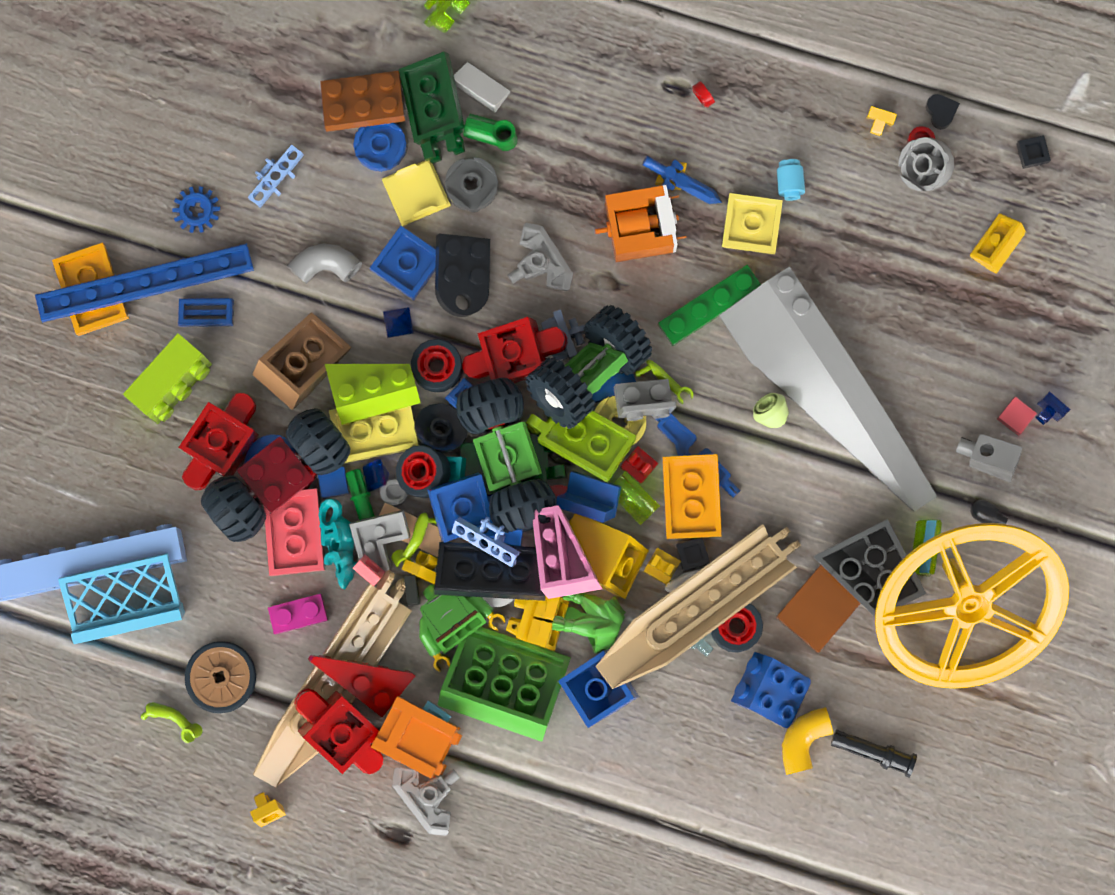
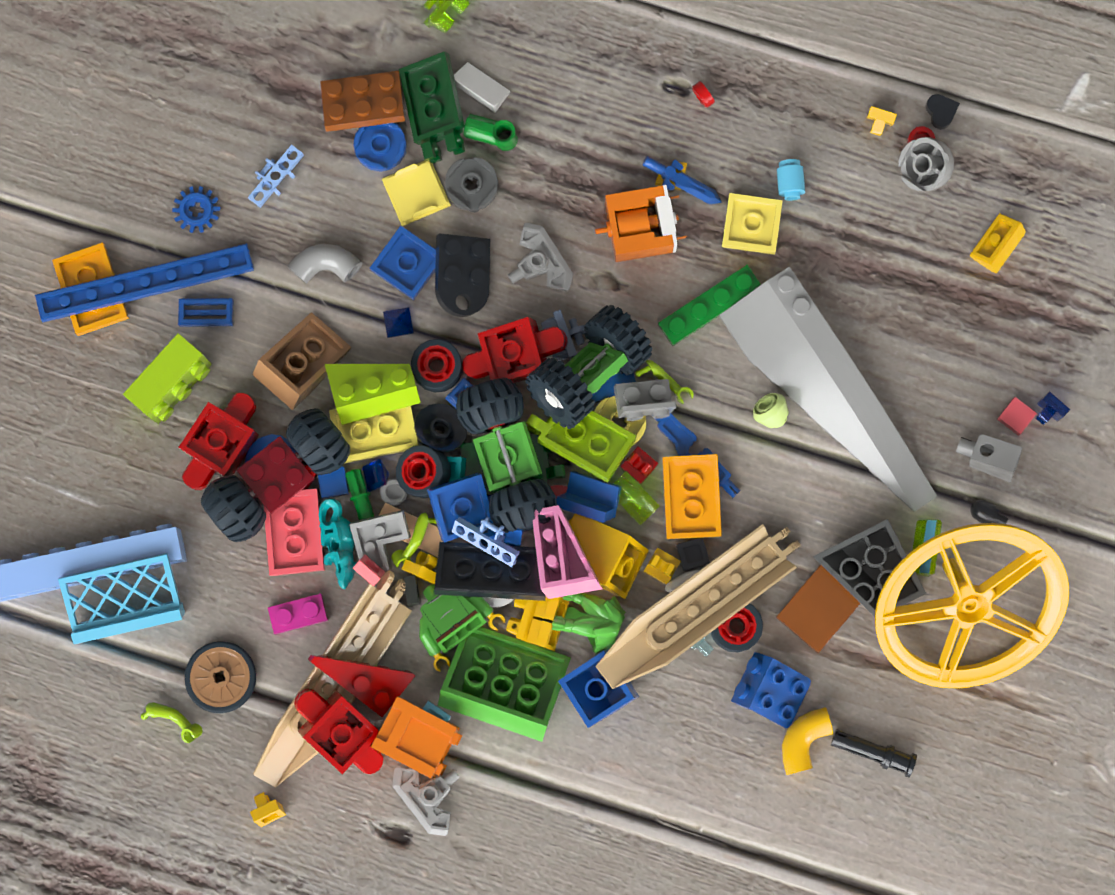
black tile [1016,135,1051,169] -> none

